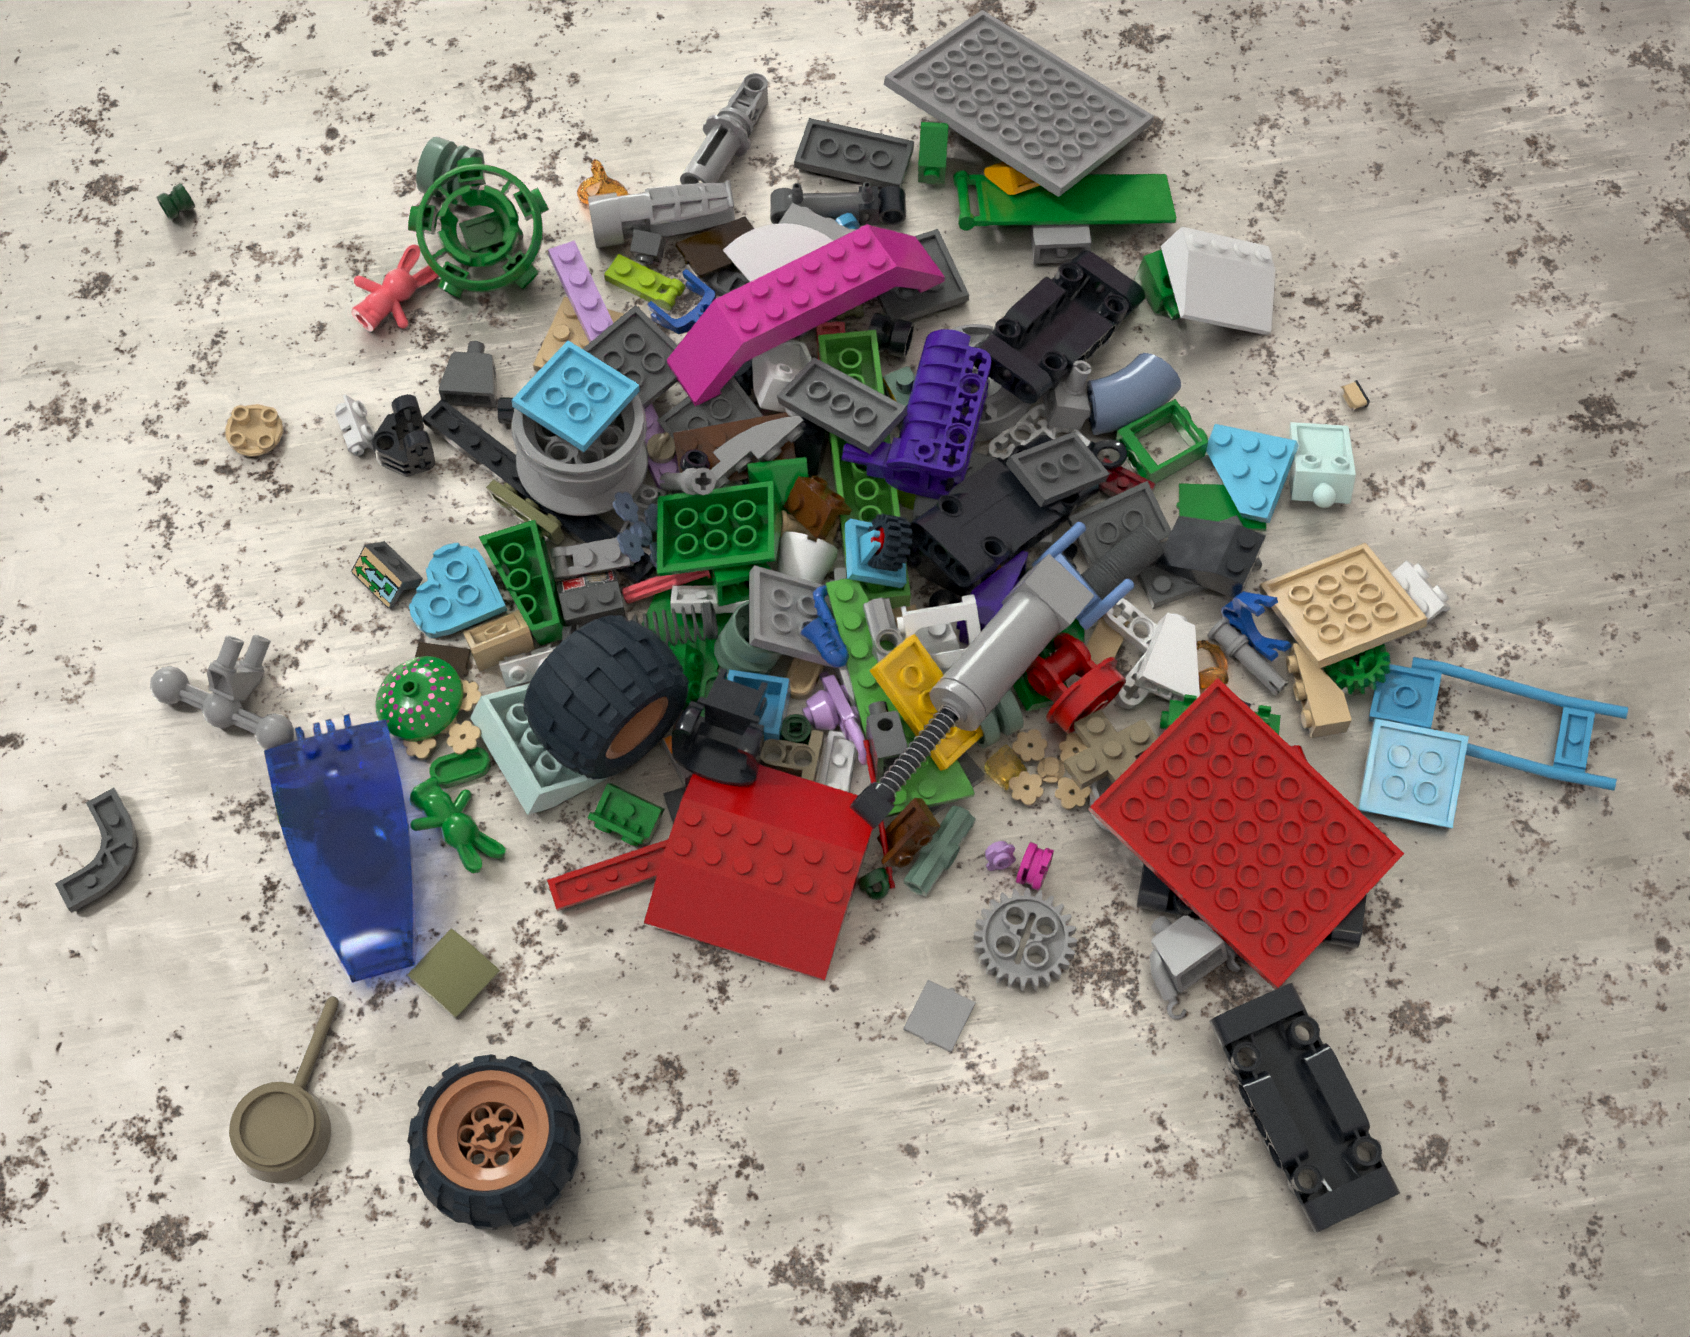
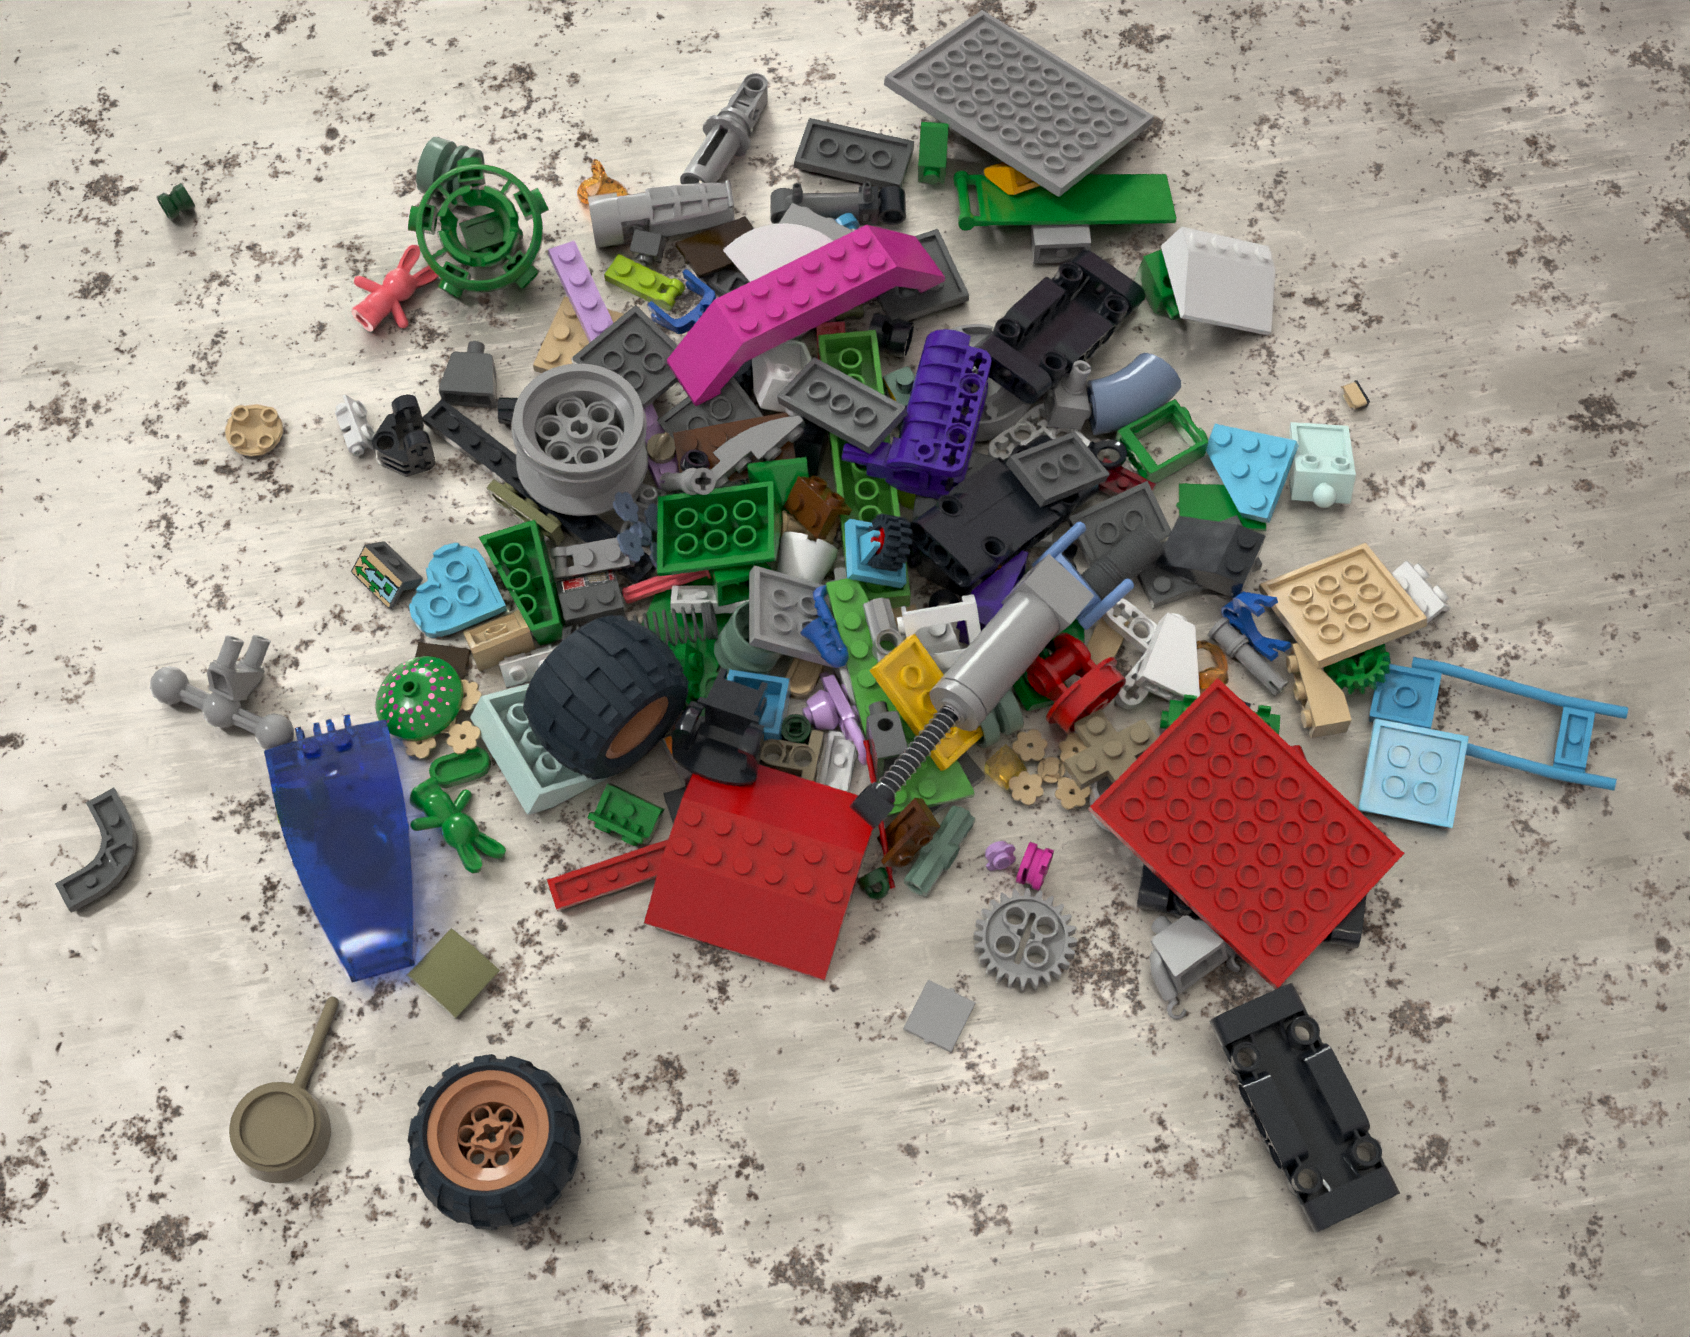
medium azure plate [512,340,640,452] -> none

